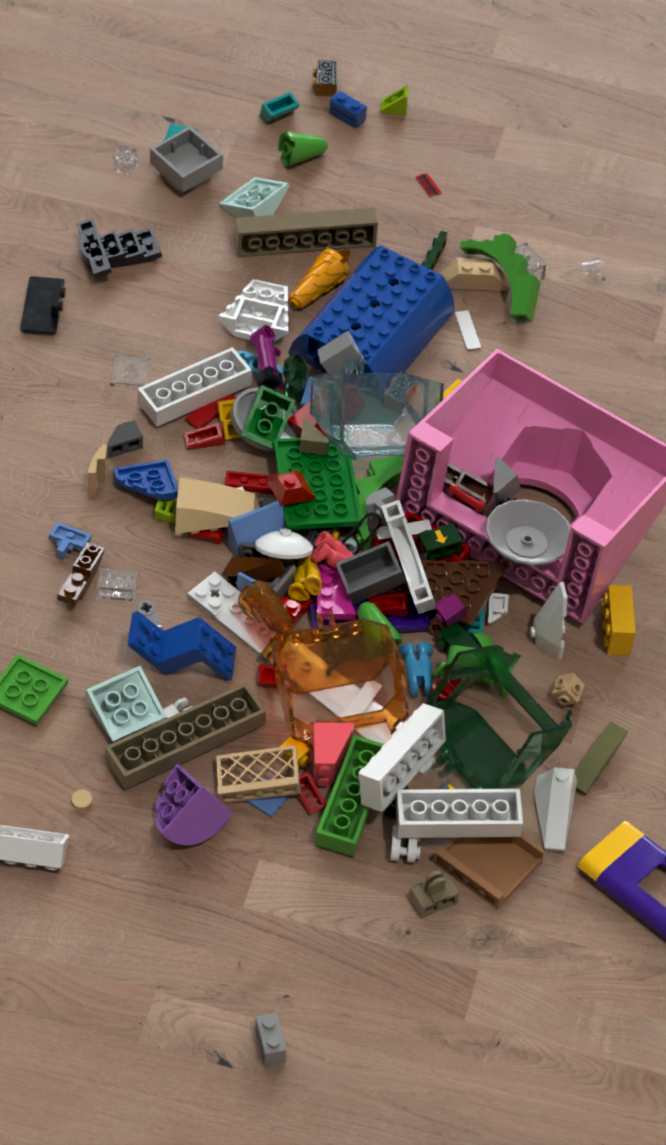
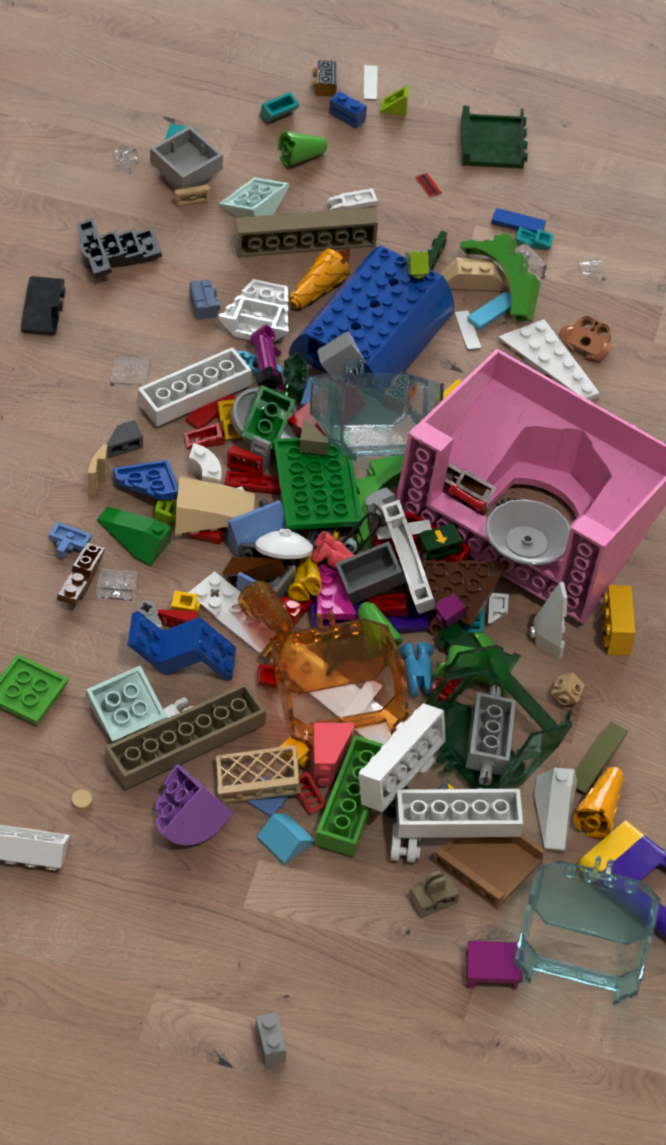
red slope [266,470,315,506] -> none
light grey slope [493,457,521,504] -> none
none -> green wedge [97,506,171,567]
none -> red slope [158,609,197,628]
none -> yellow brick [171,591,201,614]
none -> tan tile [175,184,210,206]
none -> white brick [188,444,222,484]
none -> sand blue brick [189,279,220,320]
none -> red slope [227,445,263,475]
none -> light grey slope [249,435,271,474]
none -> medium azure slope [257,814,315,865]
none -> white hinge [327,188,378,211]
none -> white sticker [364,65,378,99]
none -> lime slope [405,251,429,278]
none -> dark green panel [461,106,528,169]
none -> light grey brick [465,686,516,785]
none -> magenta panel [466,941,523,989]
none -> medium azure tile [467,291,512,331]
none -> blue tile [491,208,546,233]
none -> white wing [498,319,599,401]
none -> clear light blue windscreen [513,856,661,1006]
none -> teal slope [515,227,554,249]
none -> nougat piece [559,316,612,361]
none -> light orange cone [573,767,625,838]

